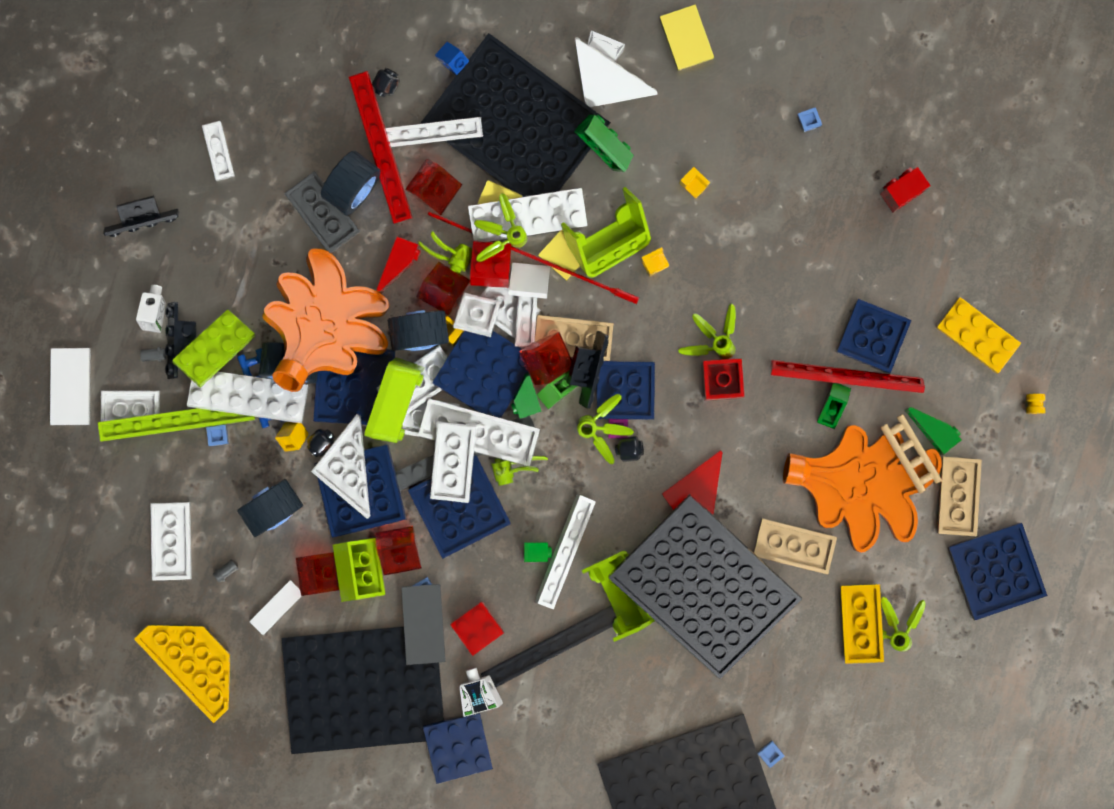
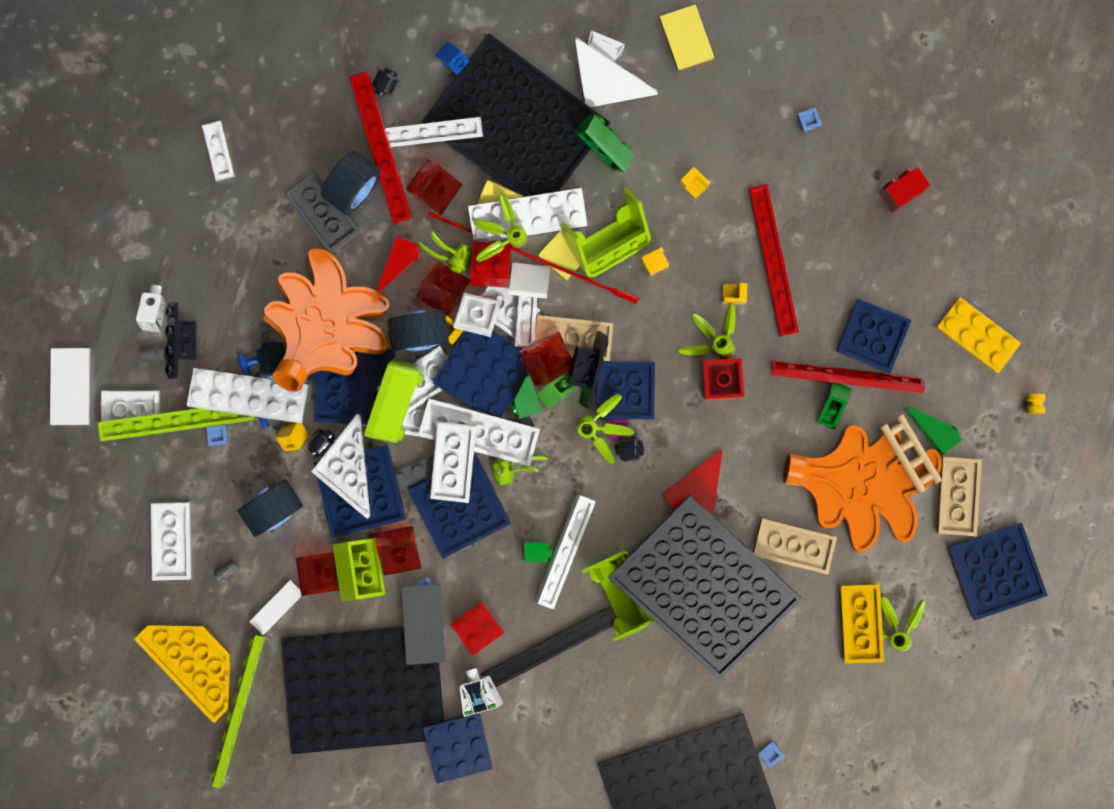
black bracket [103,196,179,237] -> none
lime plate [172,309,255,388] -> none
none -> lime plate [211,634,265,788]
none -> yellow panel [722,283,748,304]
none -> red tile [749,184,799,337]

